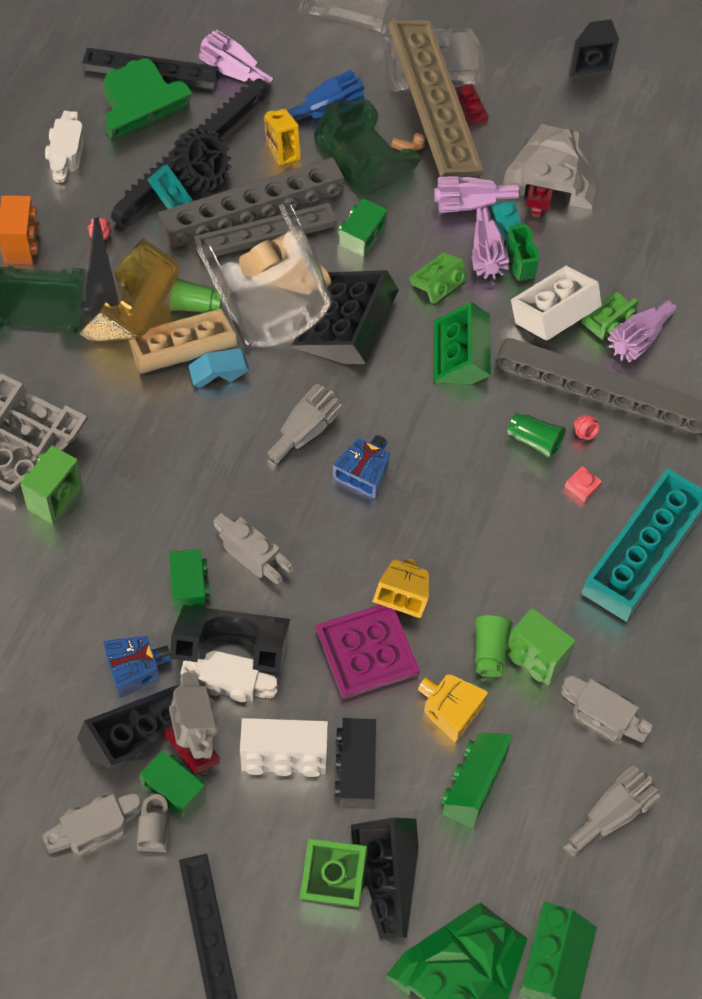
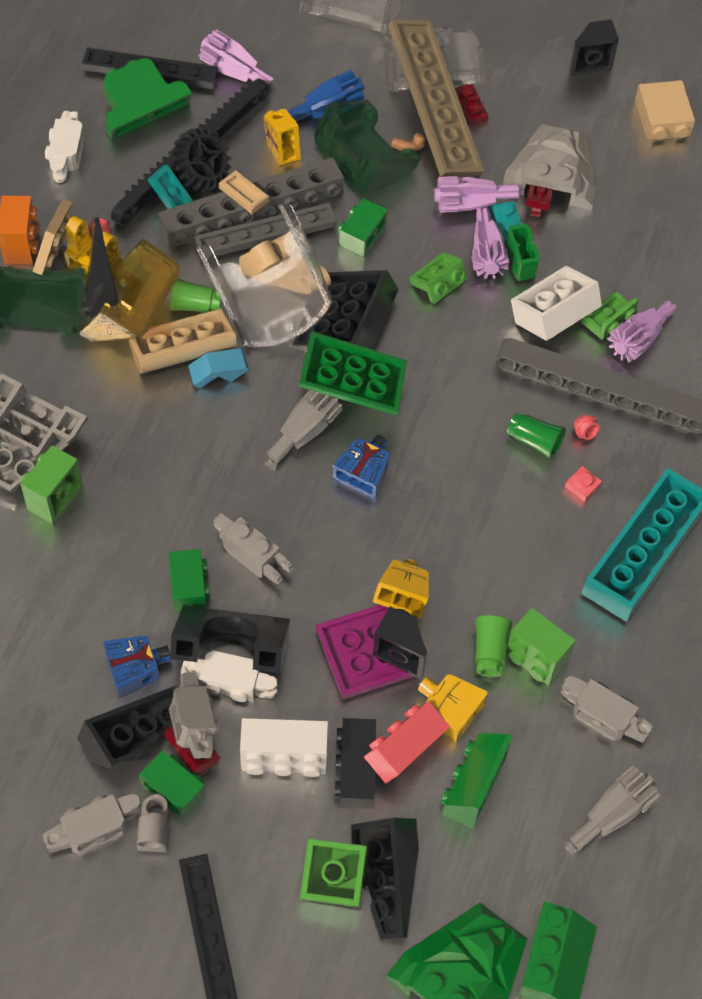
green slope [434,302,491,384] -> none
none -> tan plate [33,199,73,275]
none -> yellow brick [64,216,123,278]
none -> tan tile [219,170,269,214]
none -> green slope [298,332,407,416]
none -> coral brick [364,701,450,783]
none -> black slope [373,606,427,680]
none -> tan brick [635,80,695,140]

